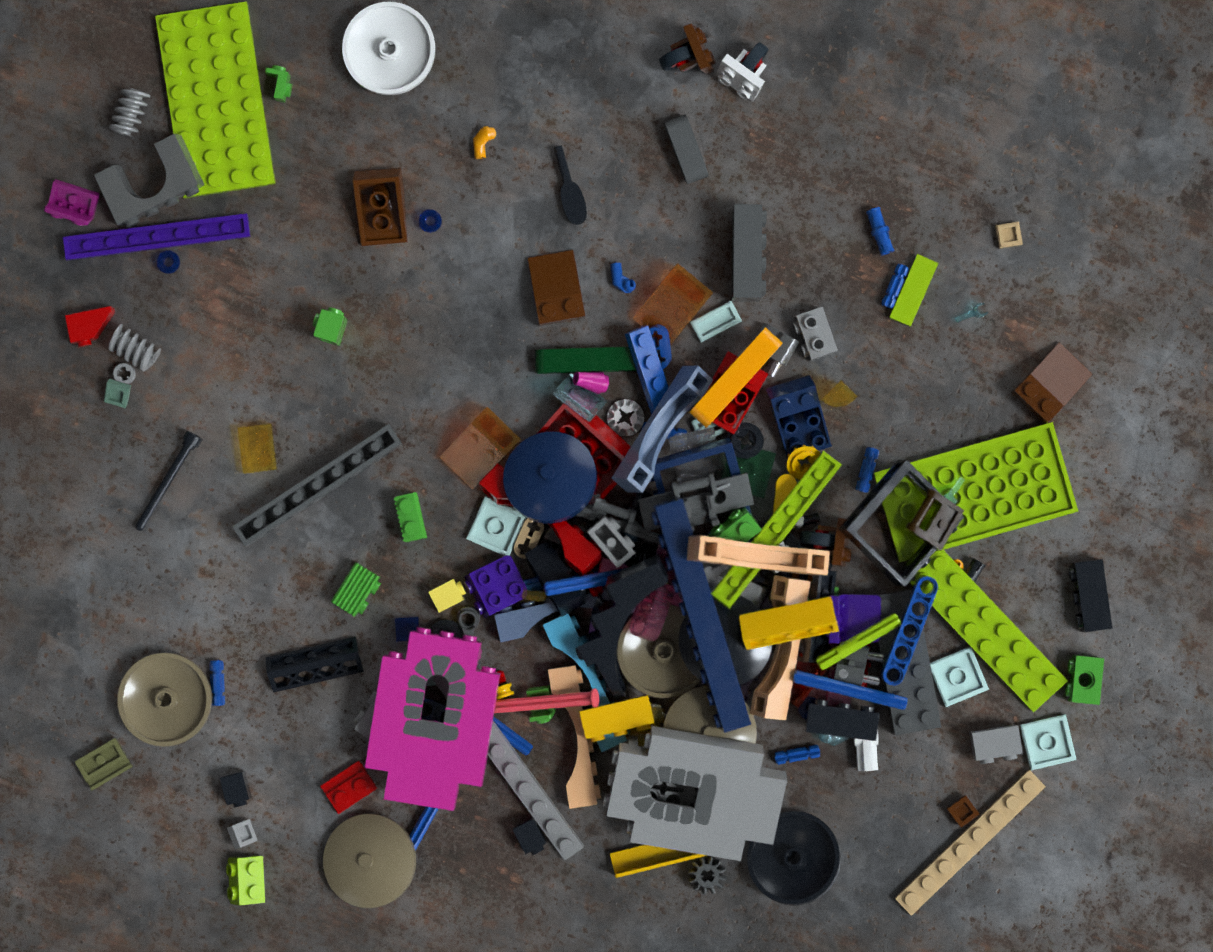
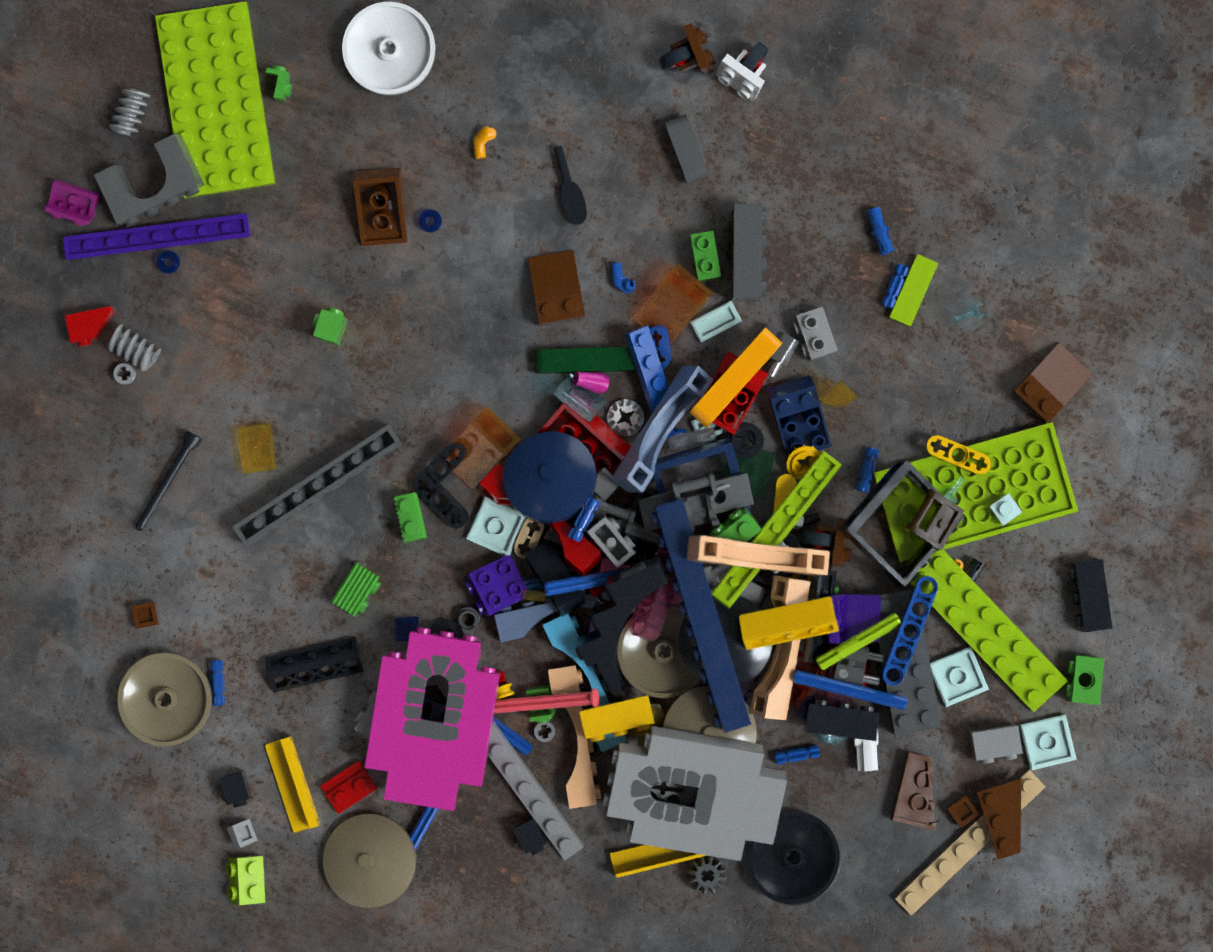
olive plate [75,738,133,791] -> none
sand green tile [103,379,131,408] -> none
light yellow brick [428,579,466,613] -> none
tan tile [995,222,1023,249] -> none
none -> reddish brown plate [131,602,160,629]
none -> yellow panel [265,736,320,833]
none -> black beam [413,442,469,529]
none -> light grey bush [534,722,555,742]
none -> blue axle [568,497,600,542]
none -> light grey tile [595,467,619,500]
none -> bright green brick [690,231,721,283]
none -> reddish brown wing [890,752,936,831]
none -> yellow beam [926,435,991,475]
none -> reddish brown wing [976,778,1022,860]
none -> light aqua plate [989,493,1022,526]

